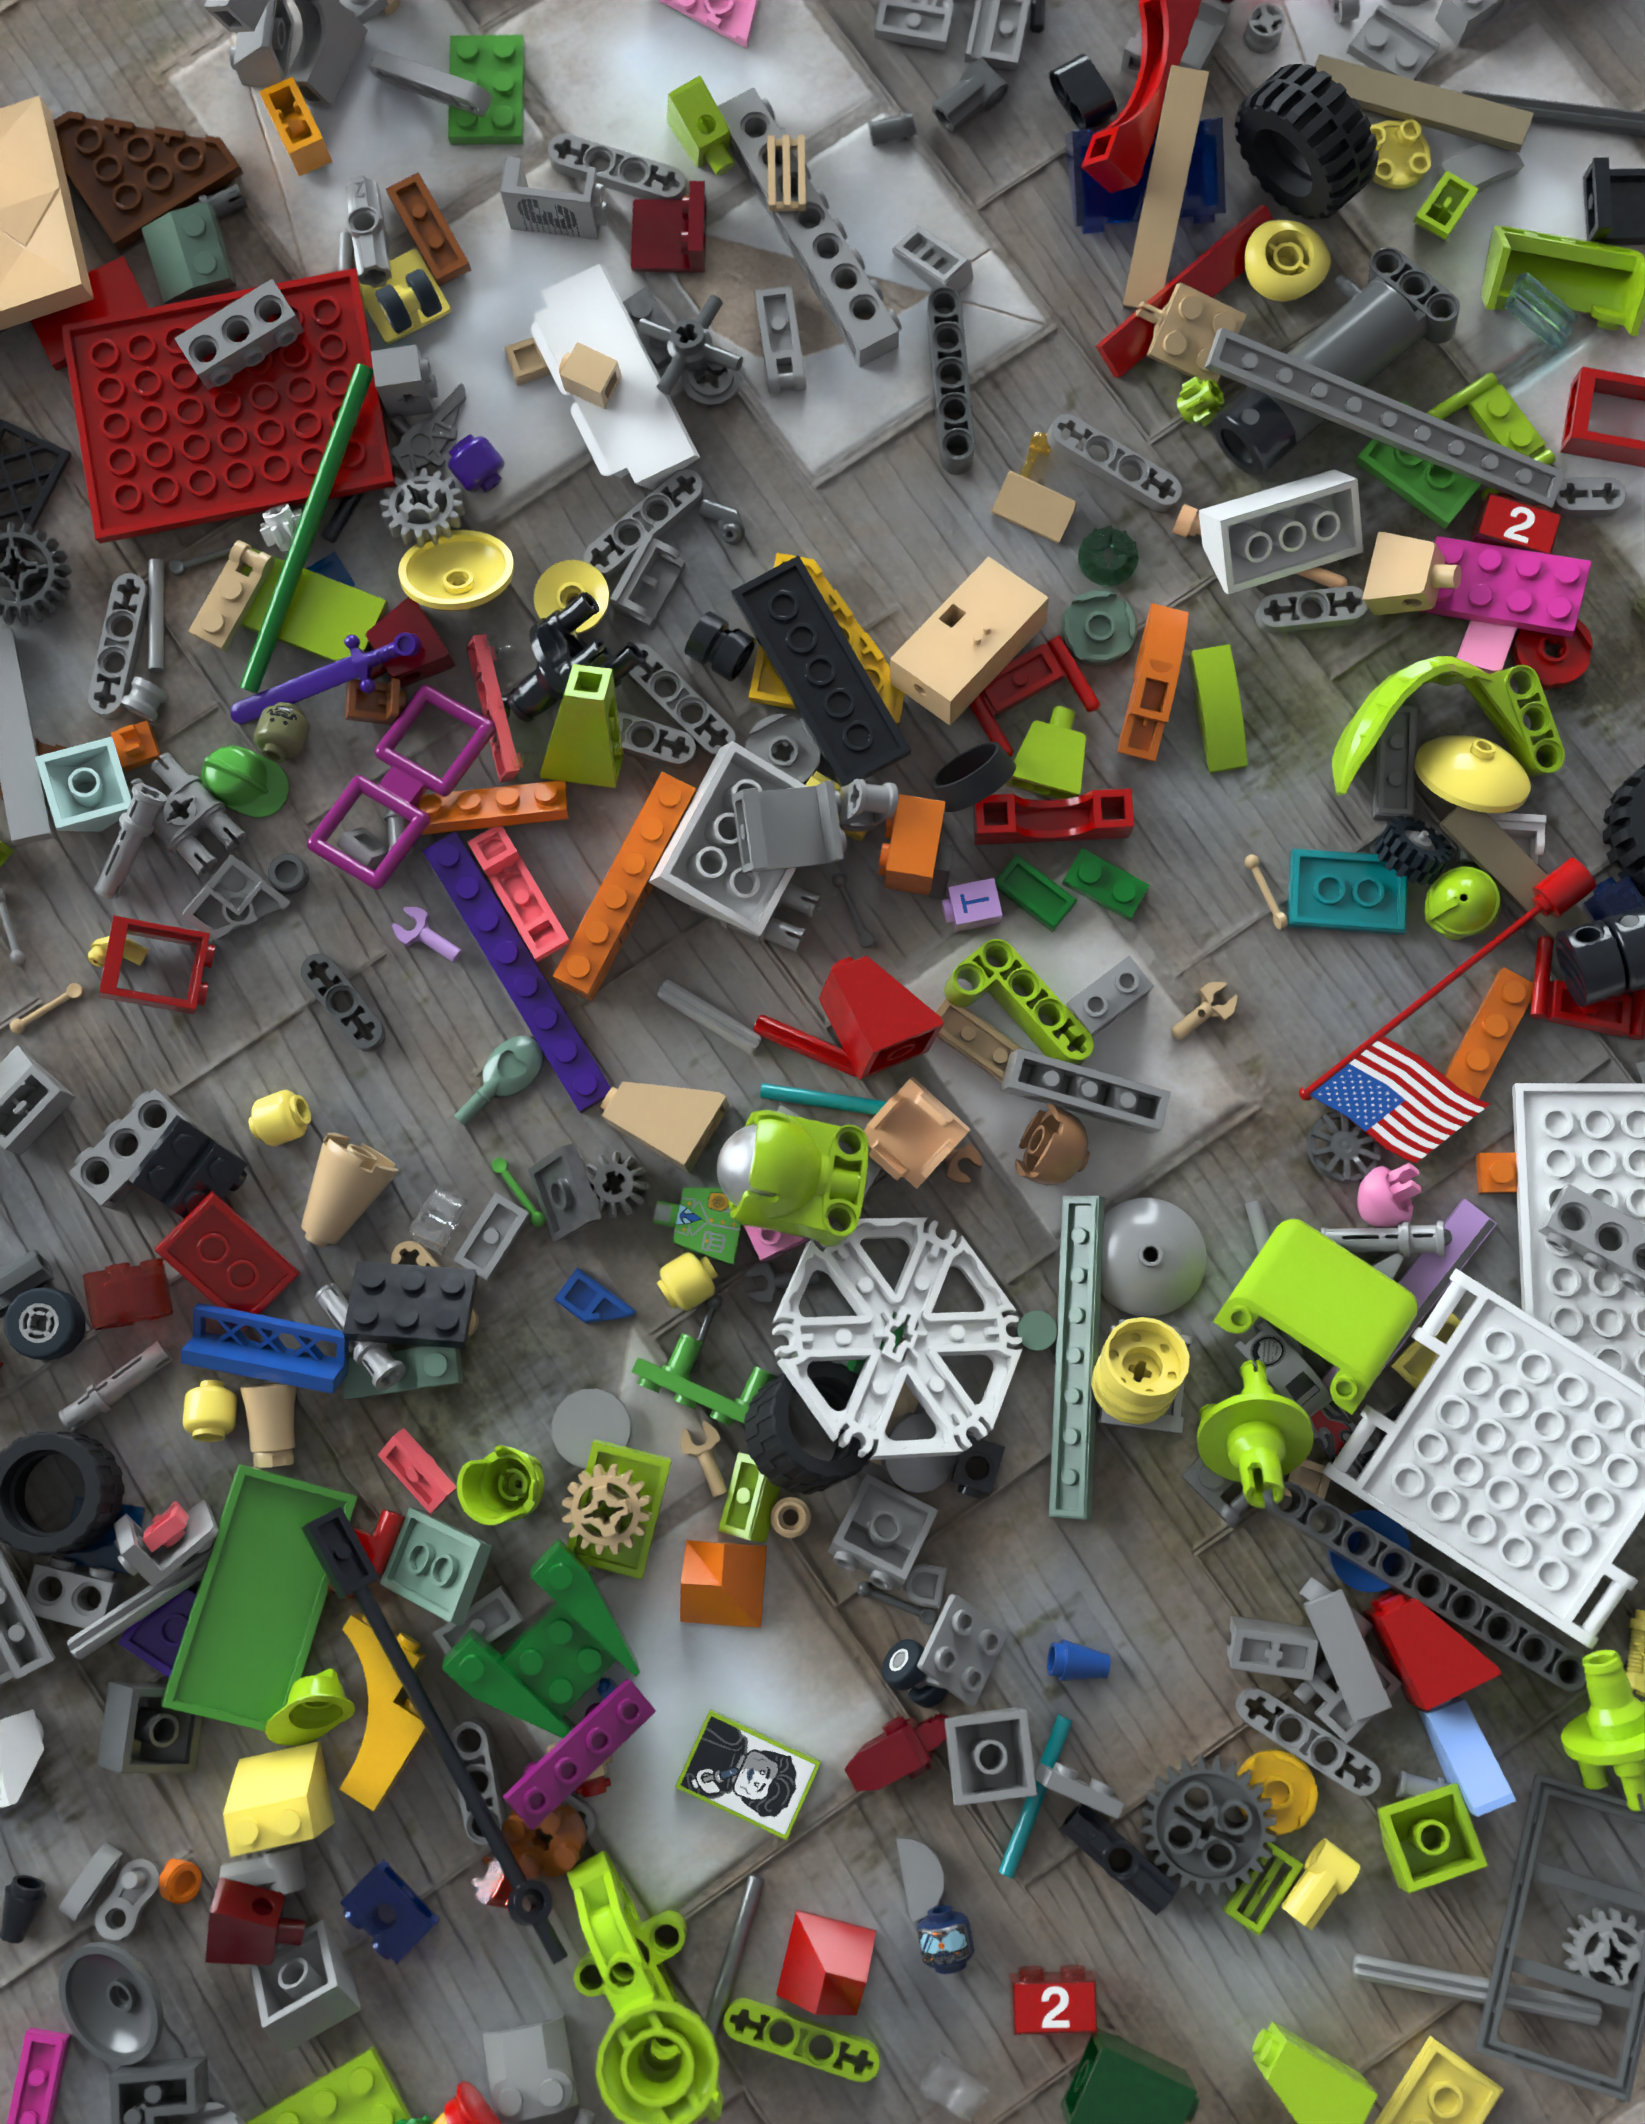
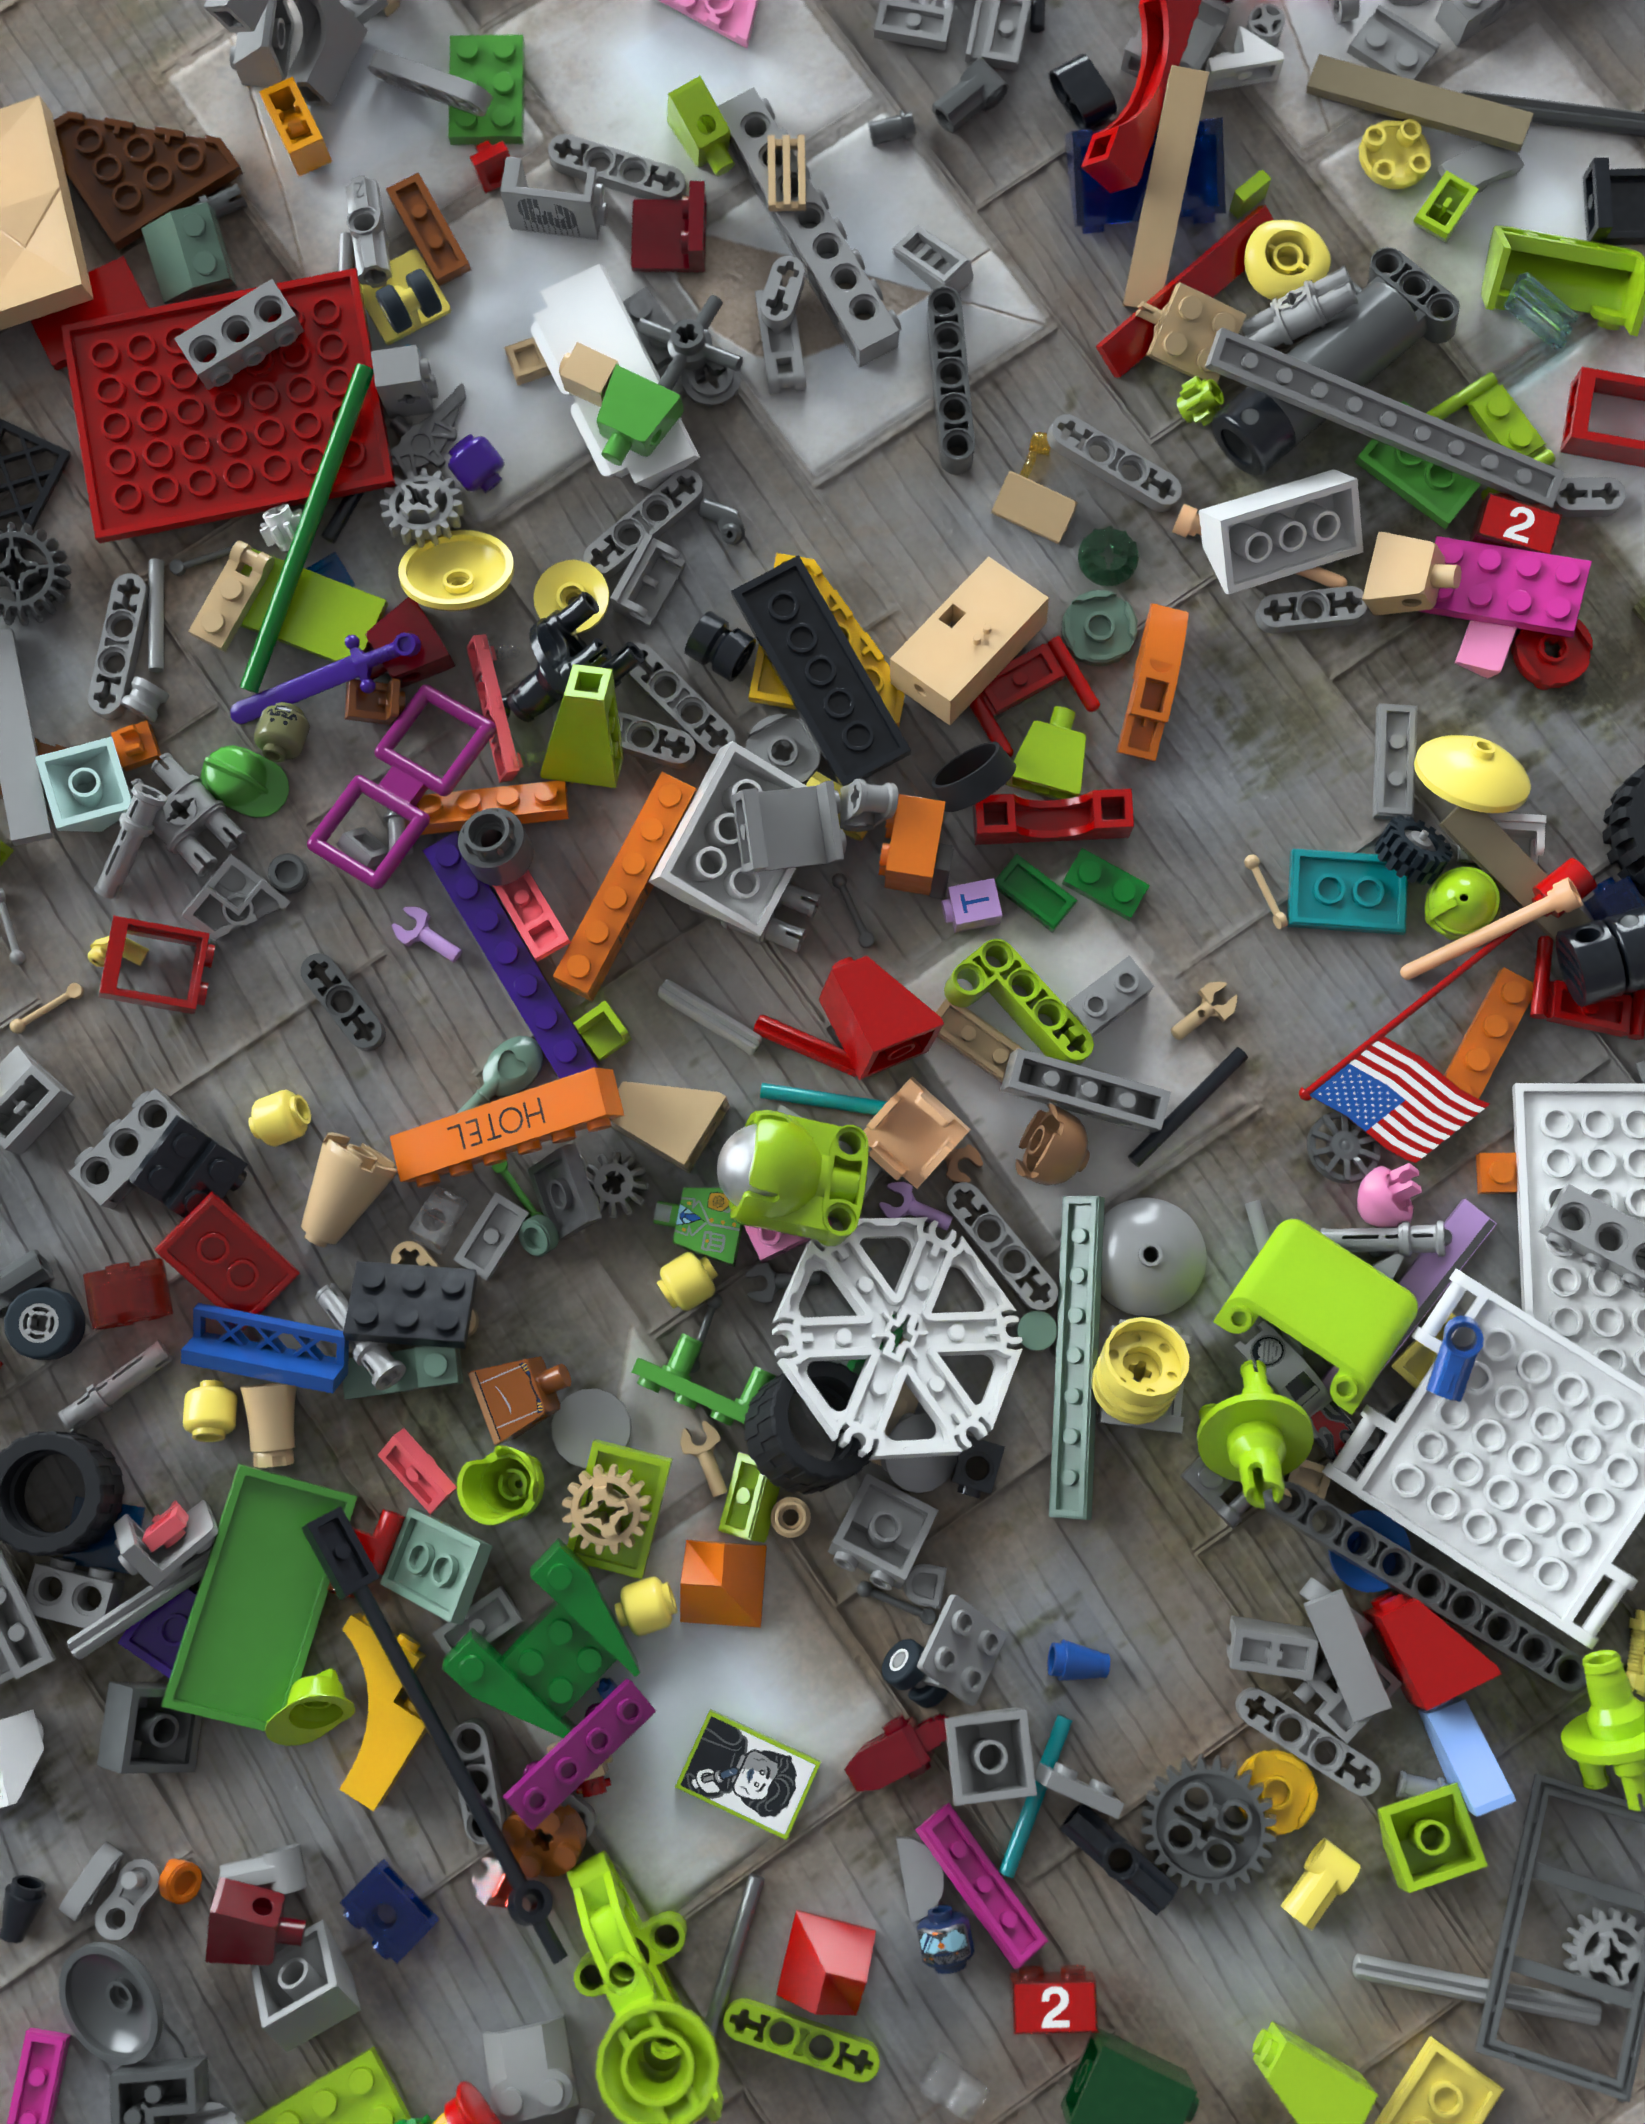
light yellow slope [223,1741,335,1857] -> none
blue tile [553,1268,637,1324] -> none
lime slope [1188,644,1248,774] -> none
lime tile [1223,1842,1304,1936] -> none
black tyre [1234,63,1379,220] -> none
lime piece [1332,656,1565,796] -> none
none -> orange brick [390,1067,625,1188]
none -> dark grey piece [458,808,534,886]
none -> dark orange torso [468,1356,571,1445]
none -> red tile [470,140,511,194]
none -> sand green tile [518,1215,559,1257]
none -> lime panel [573,1000,632,1062]
none -> bright green torso [597,364,684,466]
none -> light yellow head [614,1576,678,1636]
none -> light grey beam [760,256,805,329]
none -> lavender bar [879,1182,953,1231]
none -> dark pink tile [915,1803,1048,1969]
none -> light grey beam [946,1182,1058,1311]
none -> black bar [1128,1047,1248,1167]
none -> white slope [1205,26,1284,92]
none -> lime tile [1229,170,1272,220]
none -> light grey pin [1242,265,1359,348]
none -> light nougat piece [1400,877,1583,980]
none -> blue piece [1426,1316,1484,1402]

